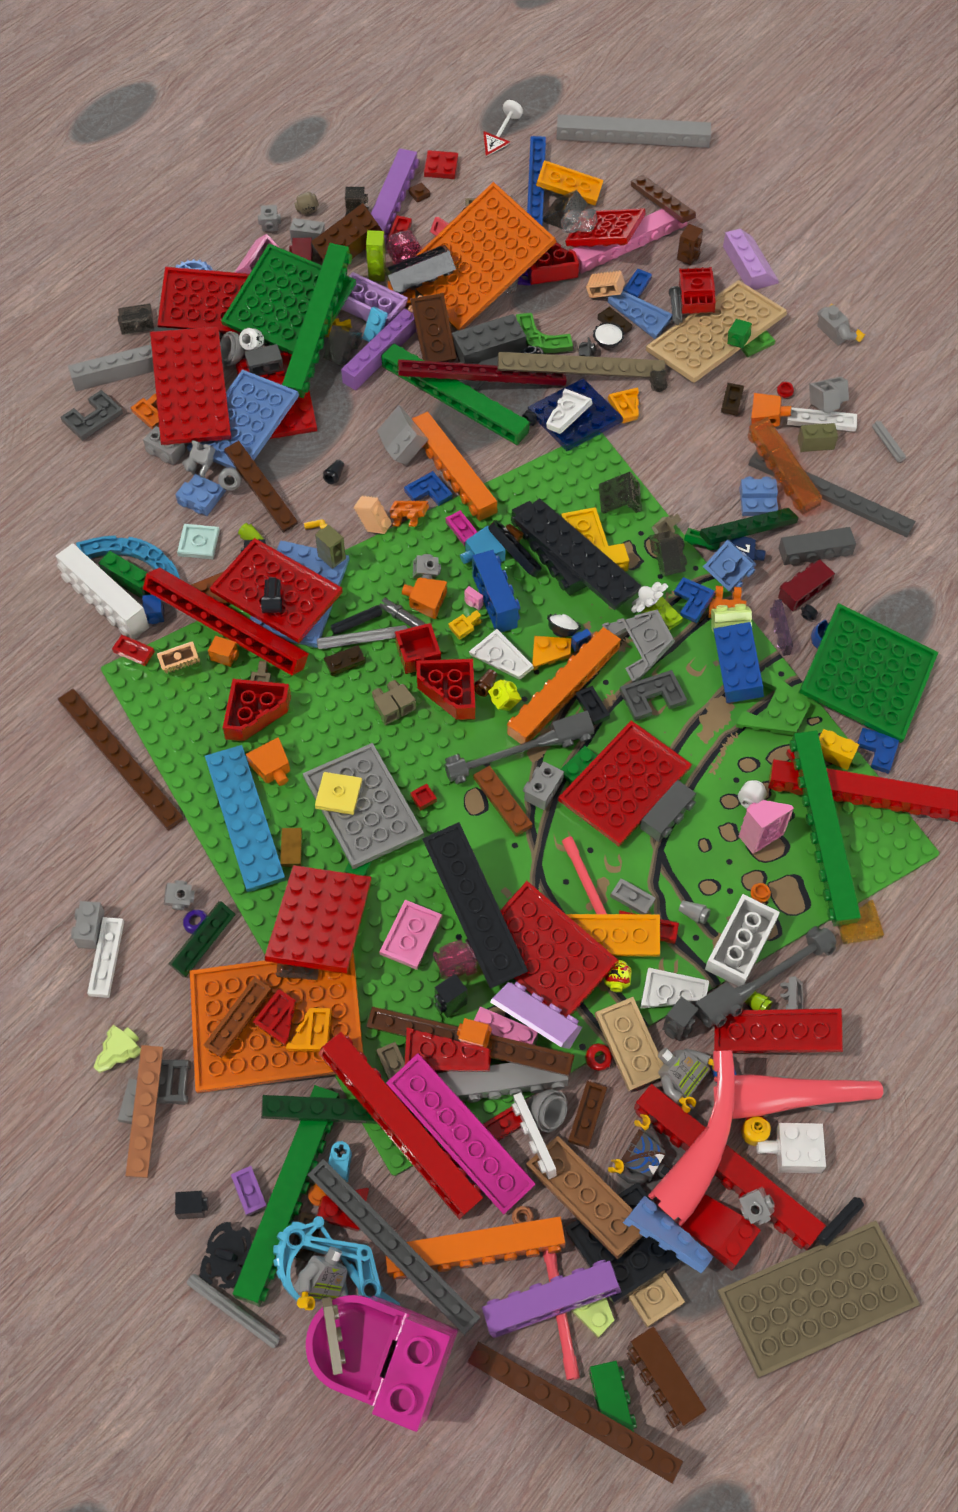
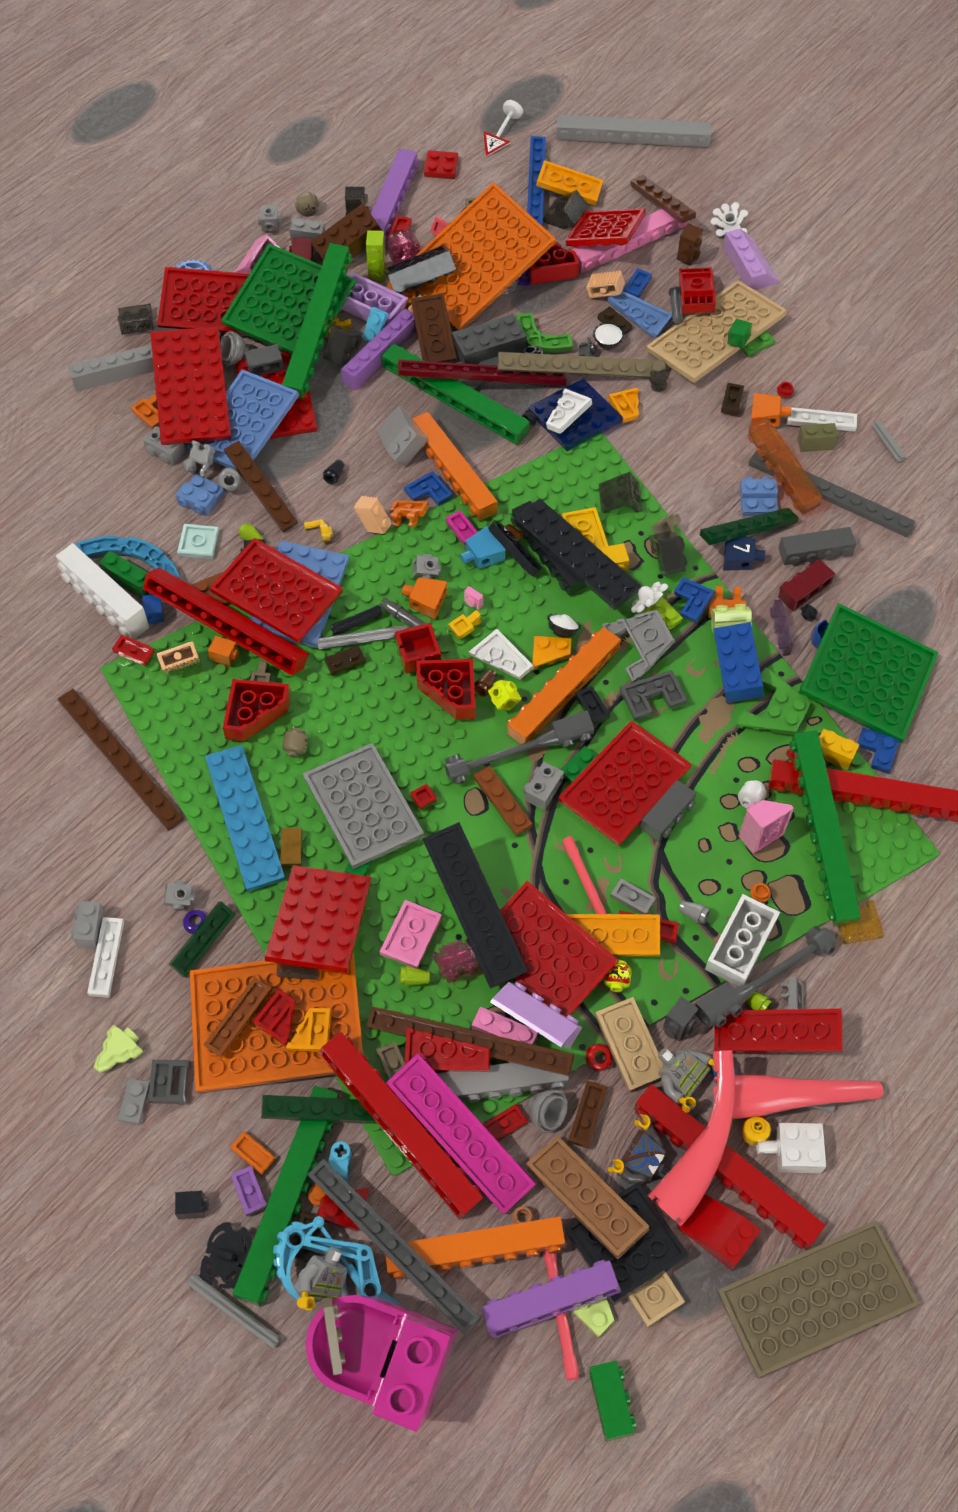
dark grey plate [60,390,123,441] -> none
nougat plate [125,1045,163,1178] -> none
white head [239,328,264,350] -> none
orange torso [246,738,290,786] -> none
black piece [261,577,282,613] -> none
olive brick [315,525,346,569] -> none
light yellow plate [315,772,362,815] -> none
dark tan hips [372,680,416,725] -> none
reddish brown plate [409,182,430,203] -> none
black brick [434,974,467,1018] -> none
orange brick [457,1018,492,1048] -> none
reddish brown plate [468,1341,684,1484] -> none
blue brick [472,550,520,633] -> none
white plate [511,1092,557,1179] -> none
clear brick [561,209,598,233] -> none
blue plate [571,629,591,652] -> none
medium blue wing [623,1196,714,1273] -> none
reddish brown brick [626,1326,707,1432] -> none
white wing [640,968,709,1008] -> none
green plate [684,528,721,550] -> none
medium blue plate [703,540,756,591] -> none
light grey brick [739,1187,775,1225] -> none
light grey brick [809,376,849,413] -> none
light grey torso [817,304,866,346] -> none
black axle [817,1197,864,1246] -> none
none -> orange tile [230,1131,277,1176]
none -> dark tan head [282,728,309,758]
none -> lime cone [399,966,430,986]
none -> white animal [711,202,748,237]

